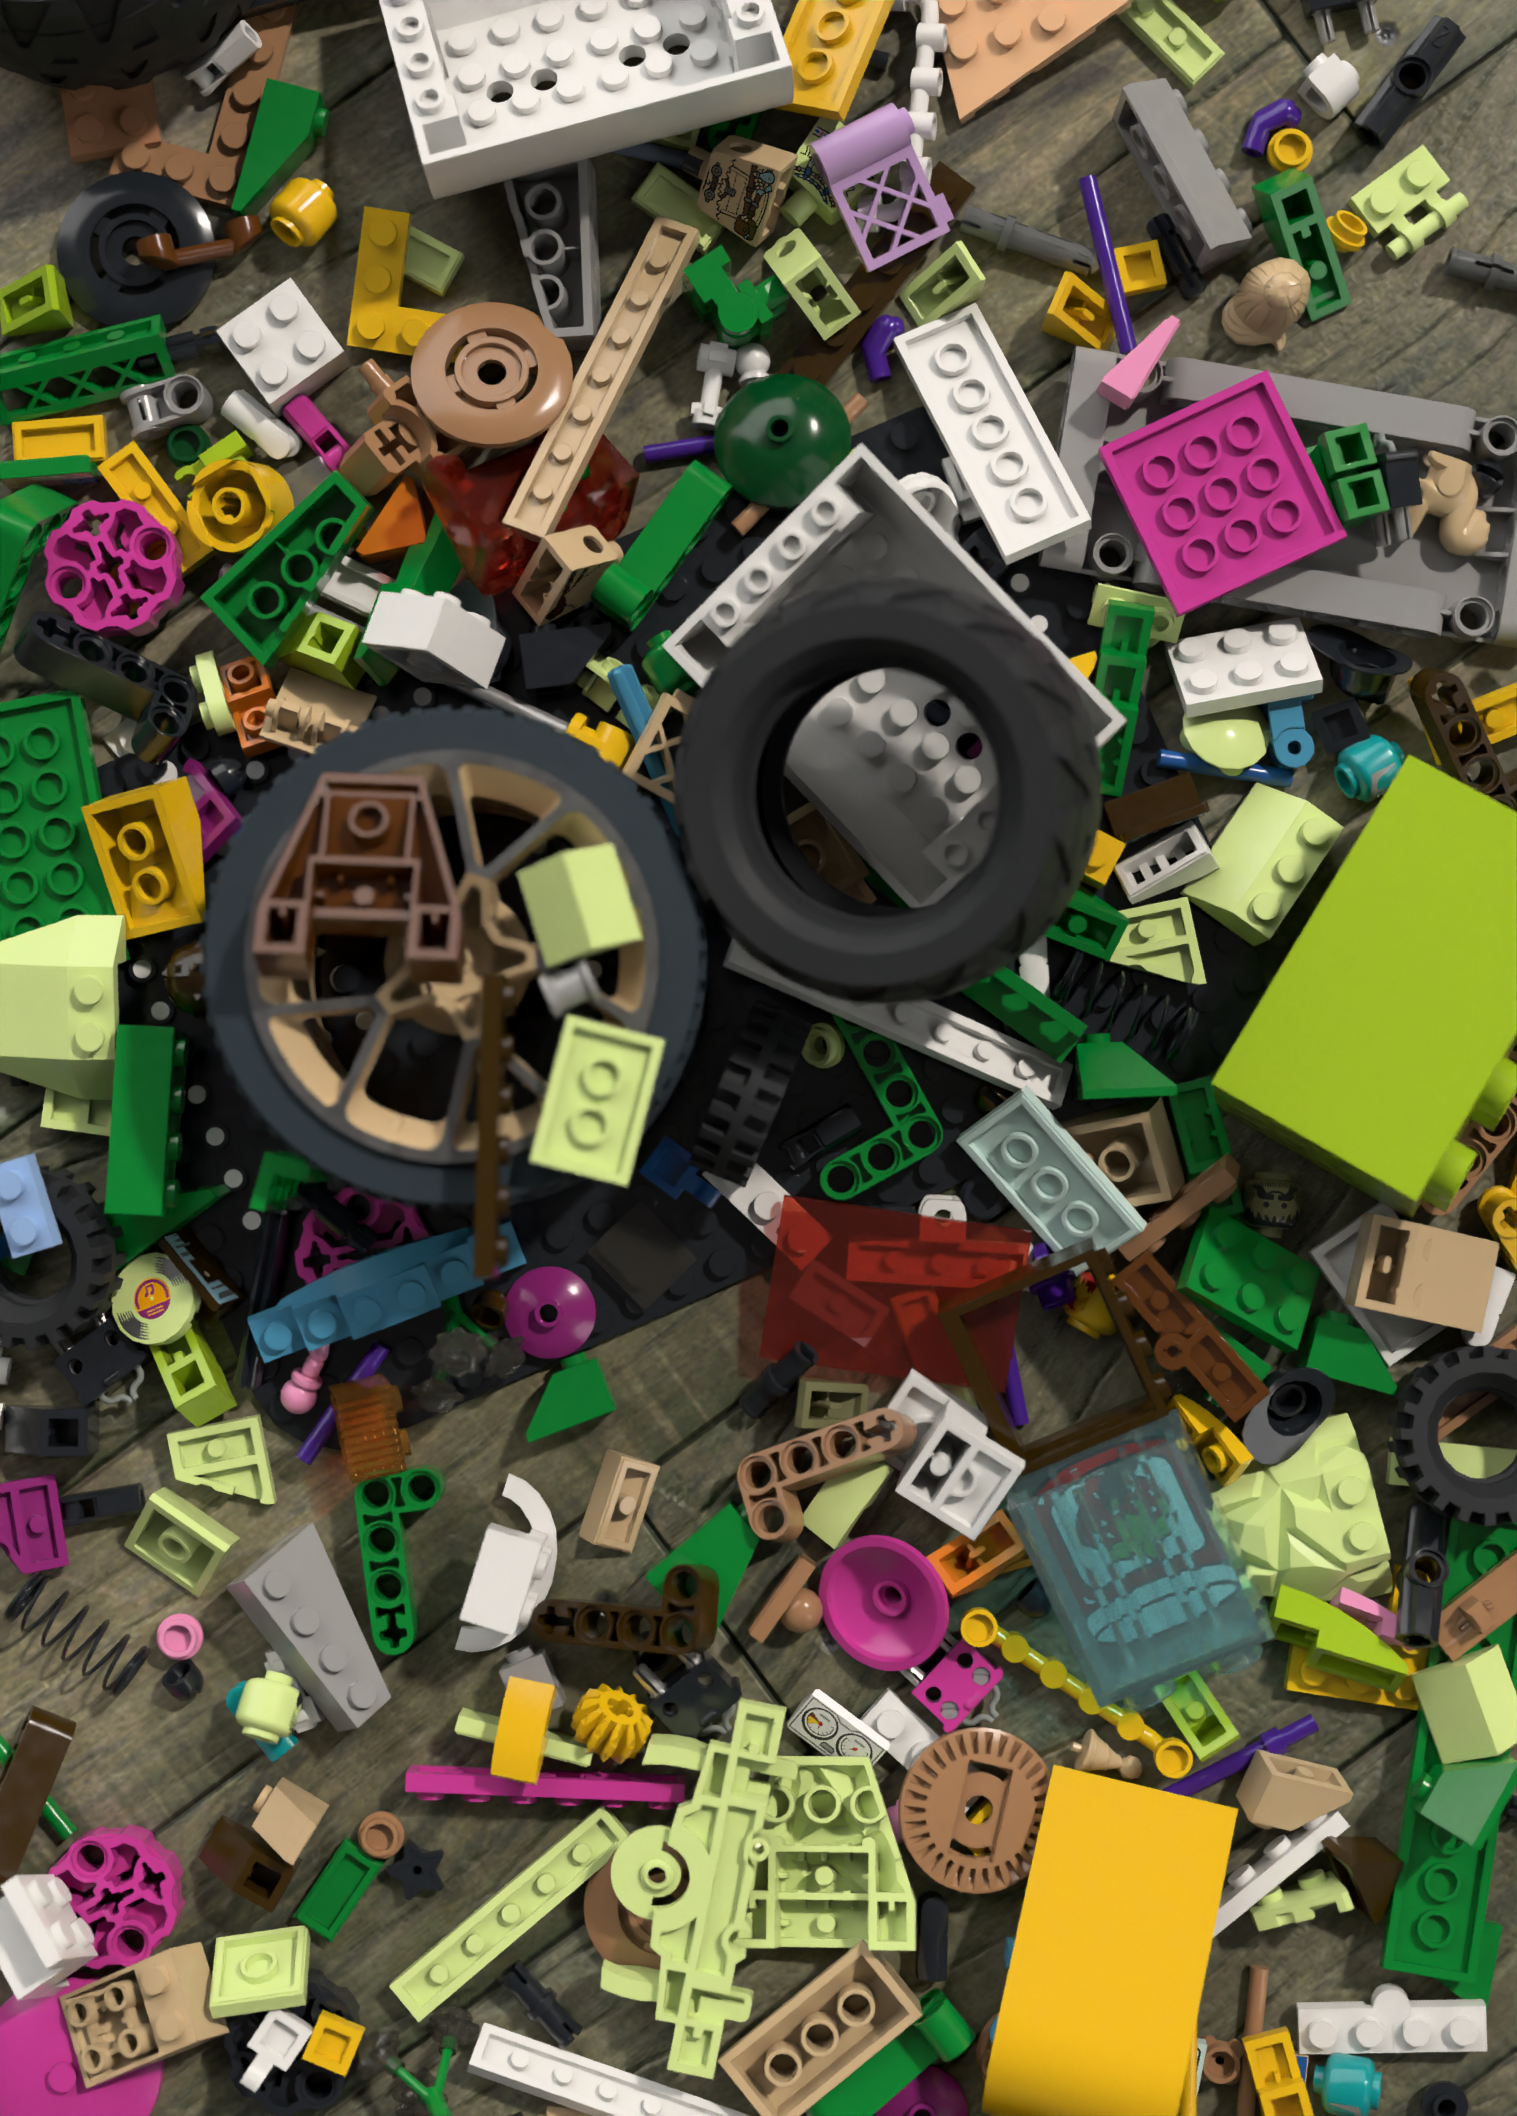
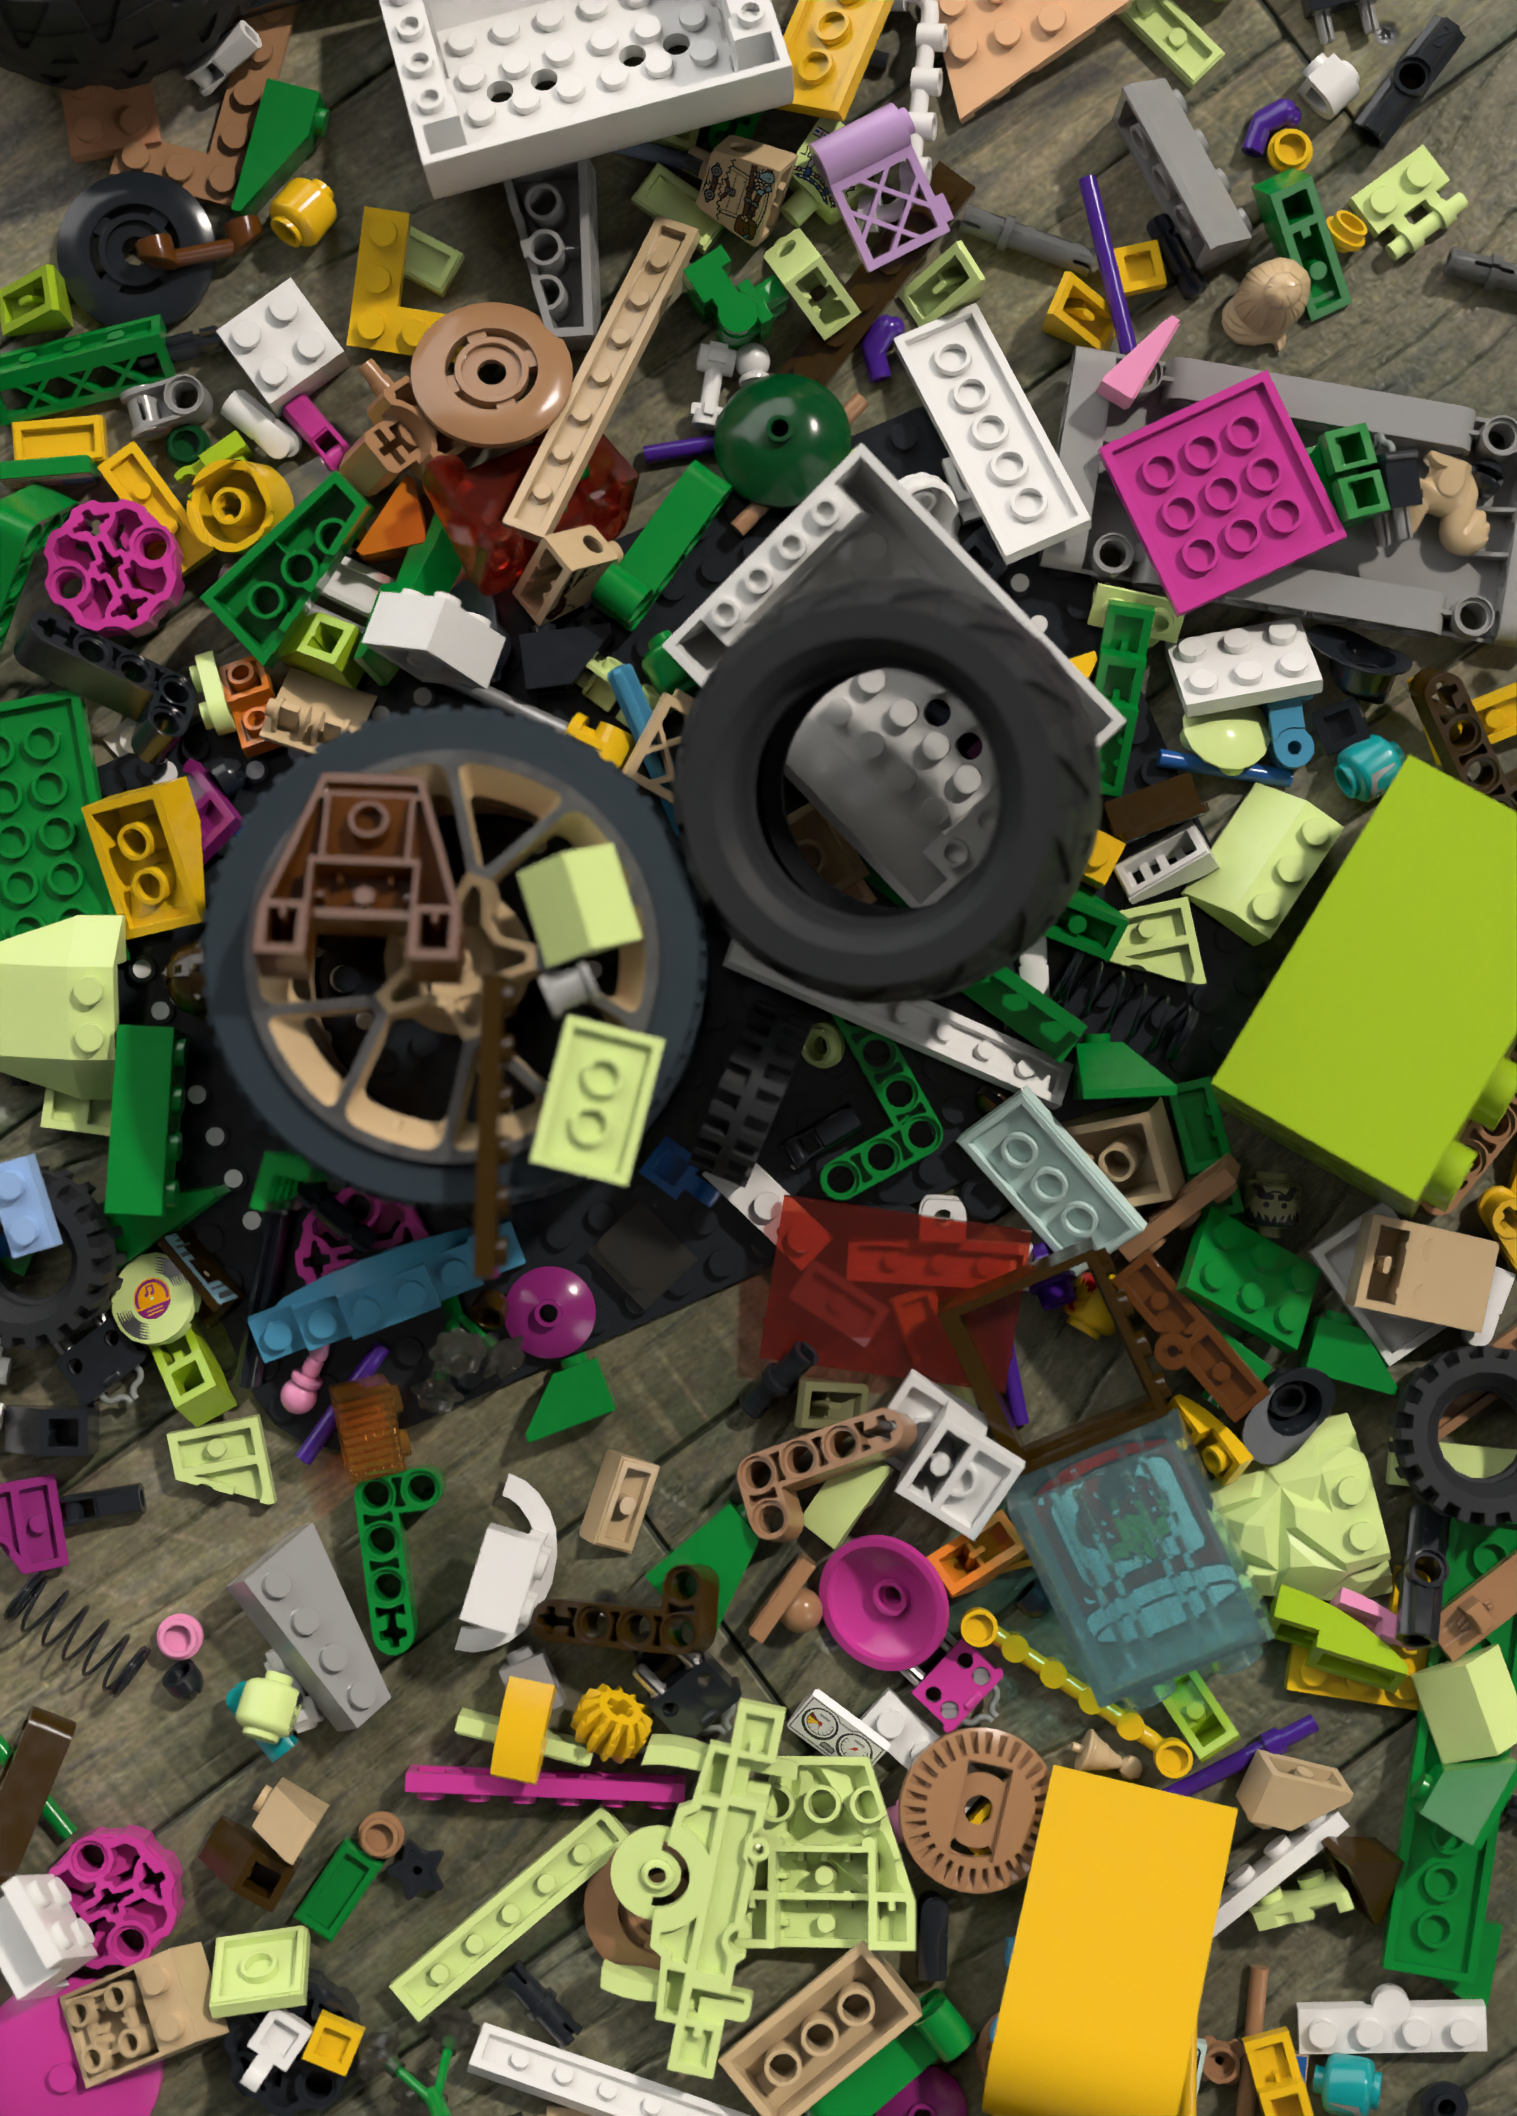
yellowish green slope [124,1486,241,1598] -> none

